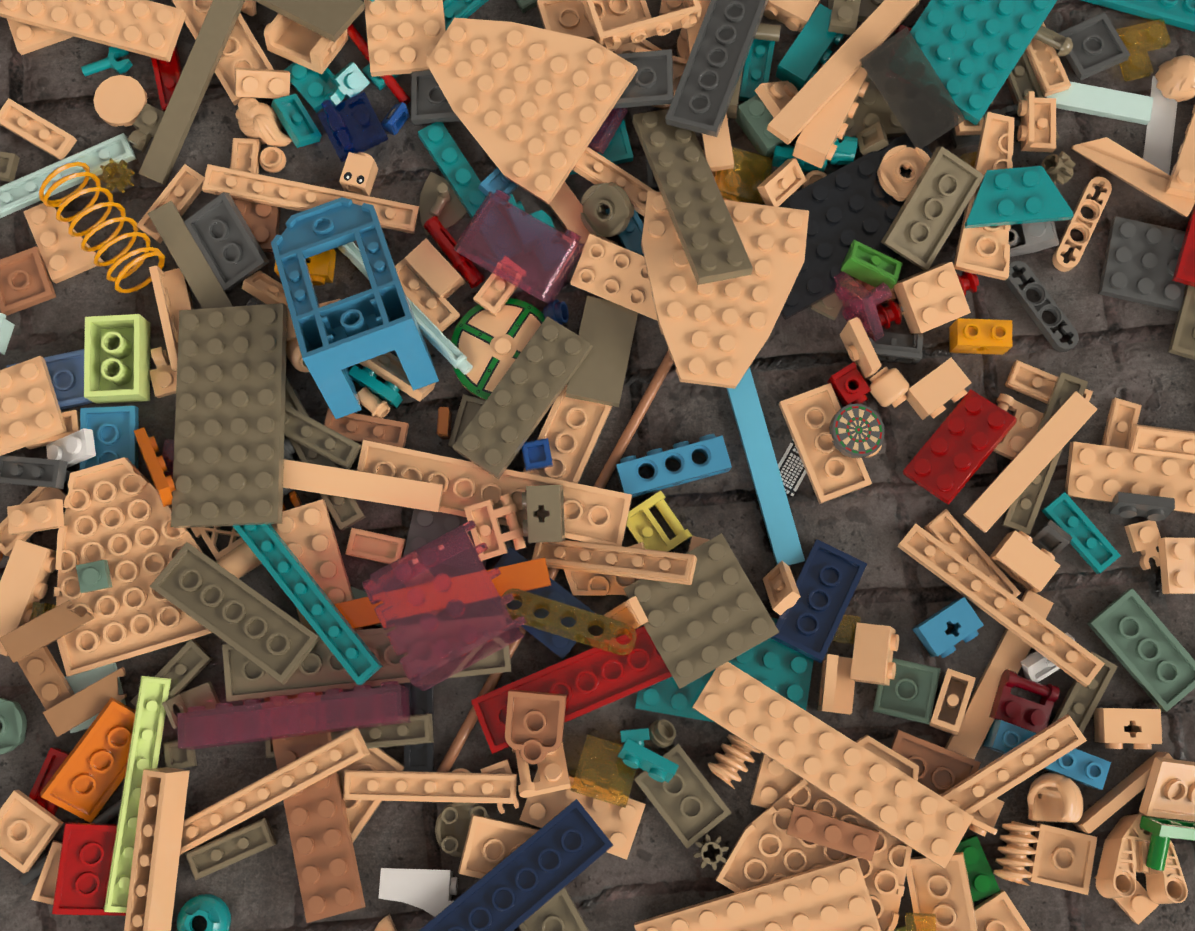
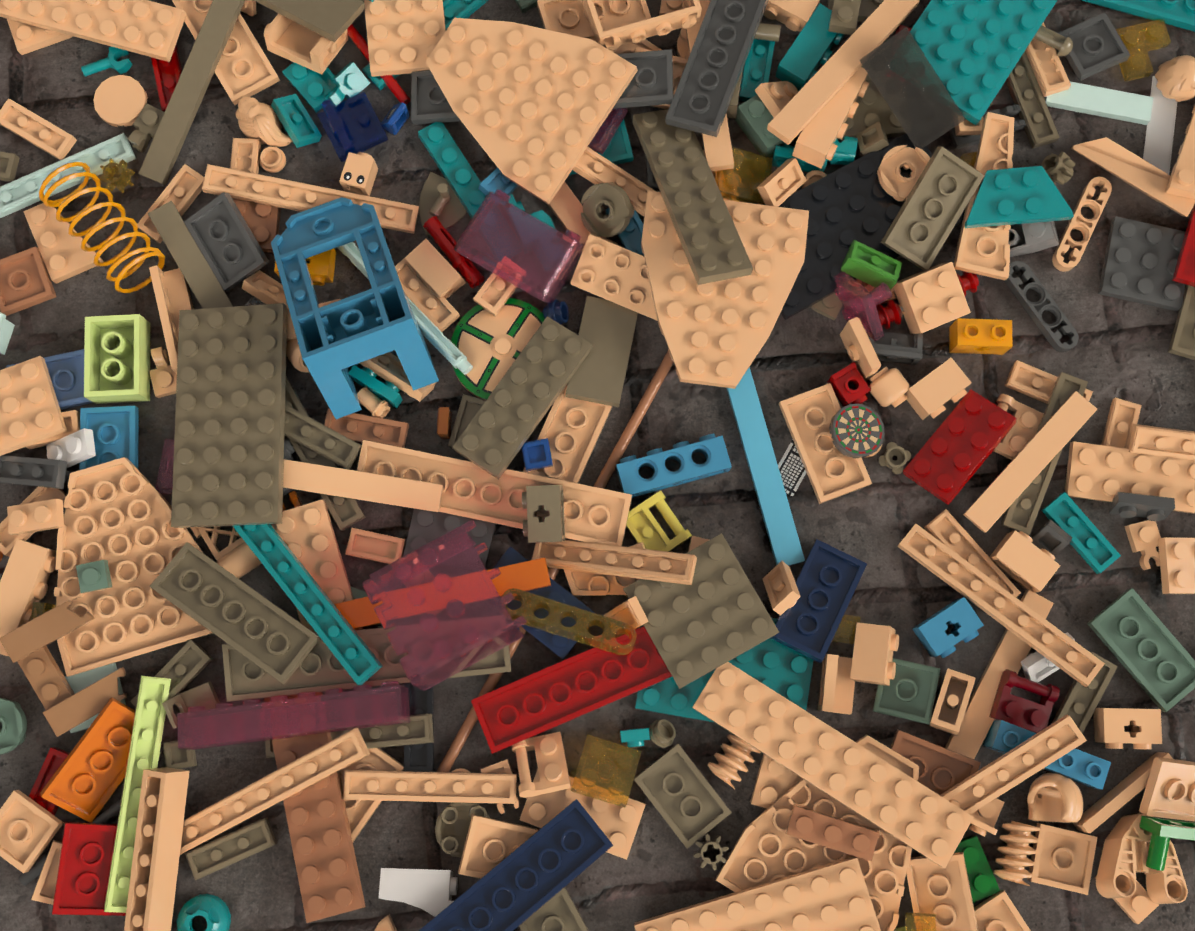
orange plate [134,427,176,507] -> none
light nougat plate [235,68,290,99] -> none
light nougat plate [464,494,526,561] -> none
nougat plate [505,689,567,764] -> none
teal plate [618,738,679,783] -> none
light nougat bracket [1017,91,1056,153] -> none
none -> dark tan plate [878,442,911,474]

